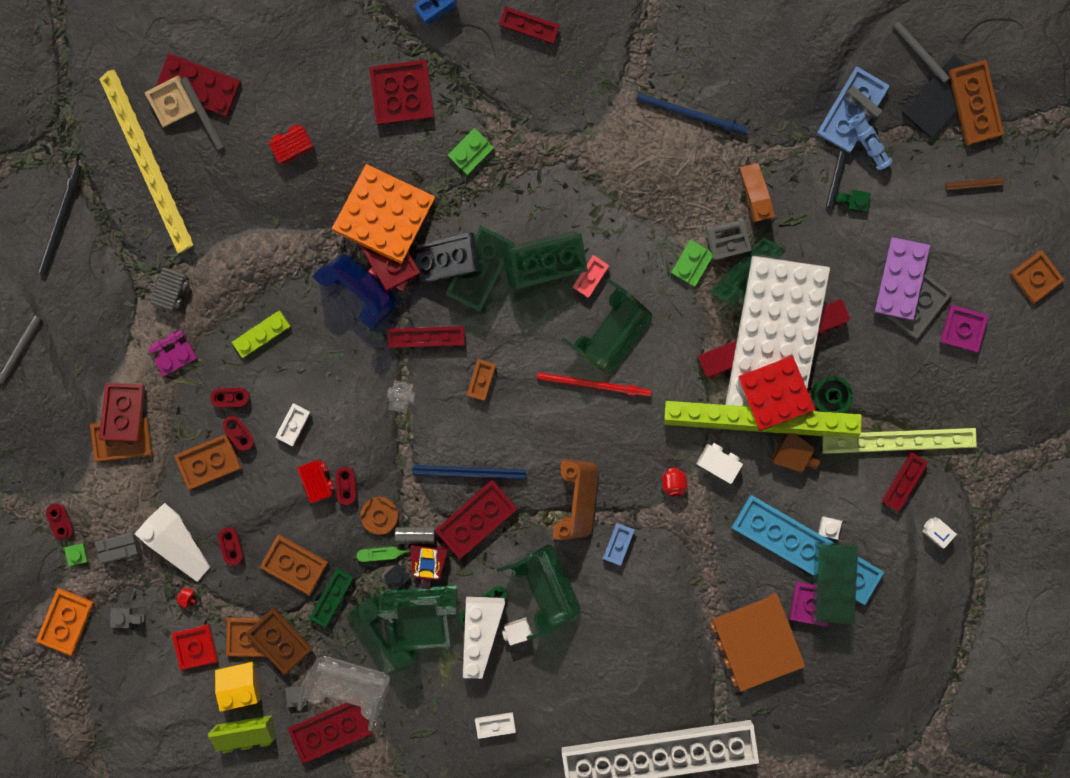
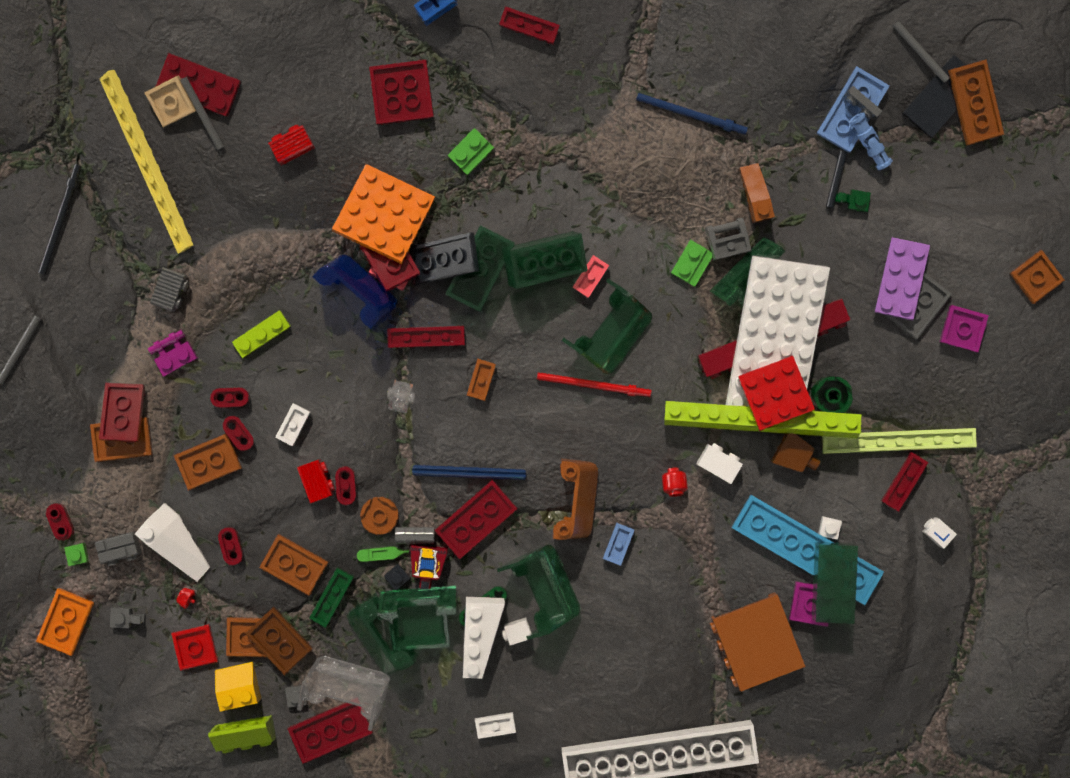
reddish brown bar [945,178,1004,191] -> none

